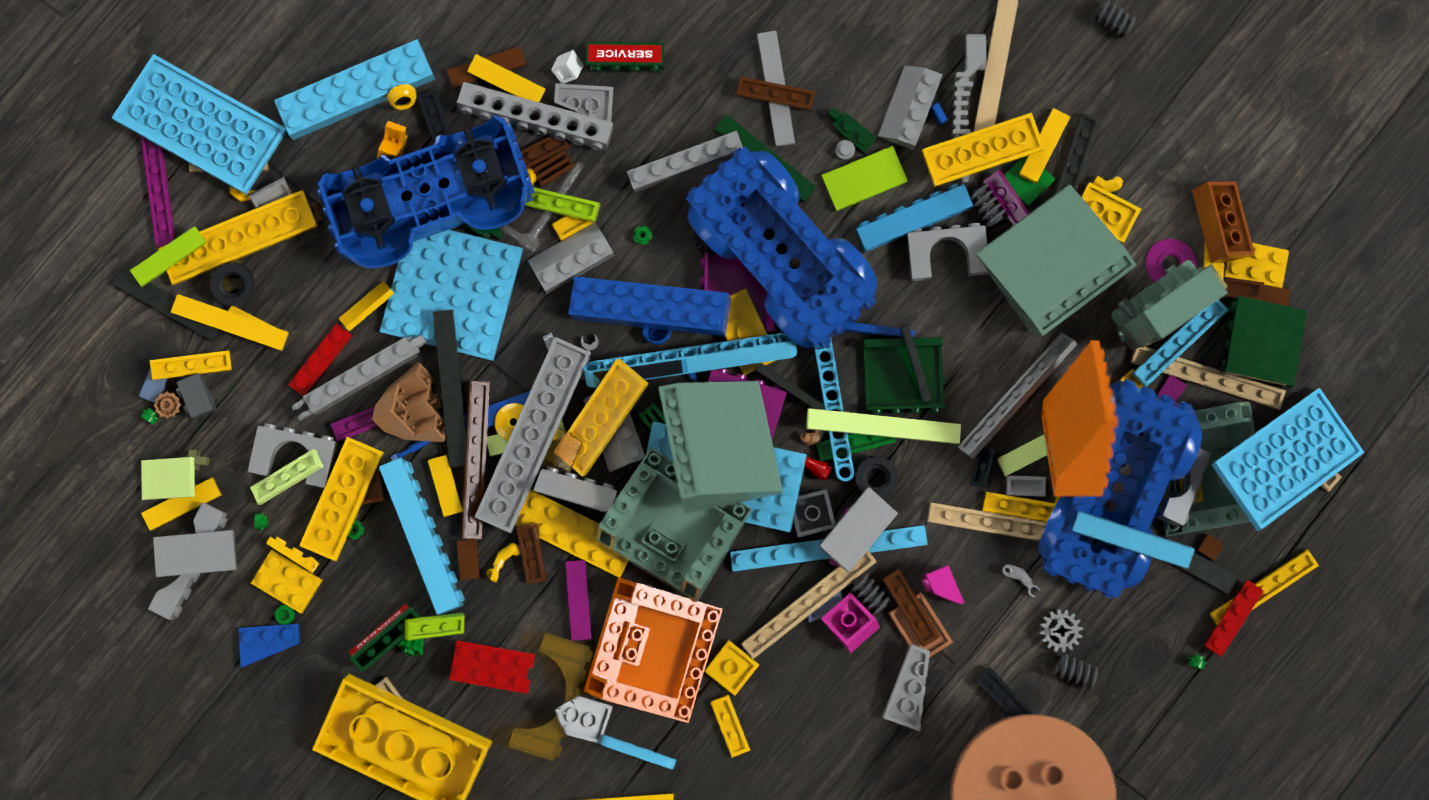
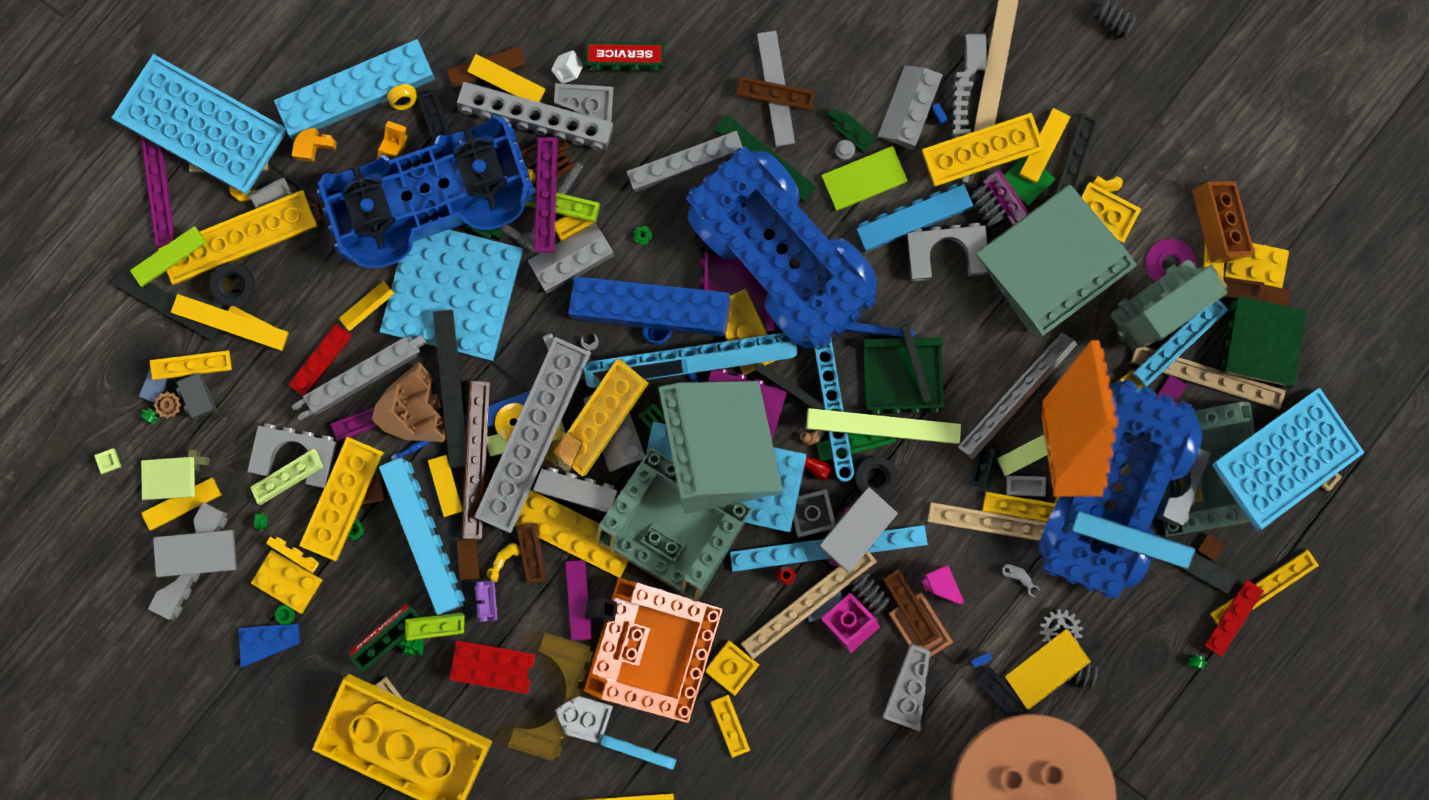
none -> yellowish green plate [94,449,121,474]
none -> light orange brick [292,128,337,162]
none -> medium lavender hinge [475,581,498,622]
none -> magenta tile [534,137,558,253]
none -> black brick [585,597,617,624]
none -> red cone [776,566,796,585]
none -> blue tile [970,652,993,667]
none -> yellow tile [1005,629,1091,709]

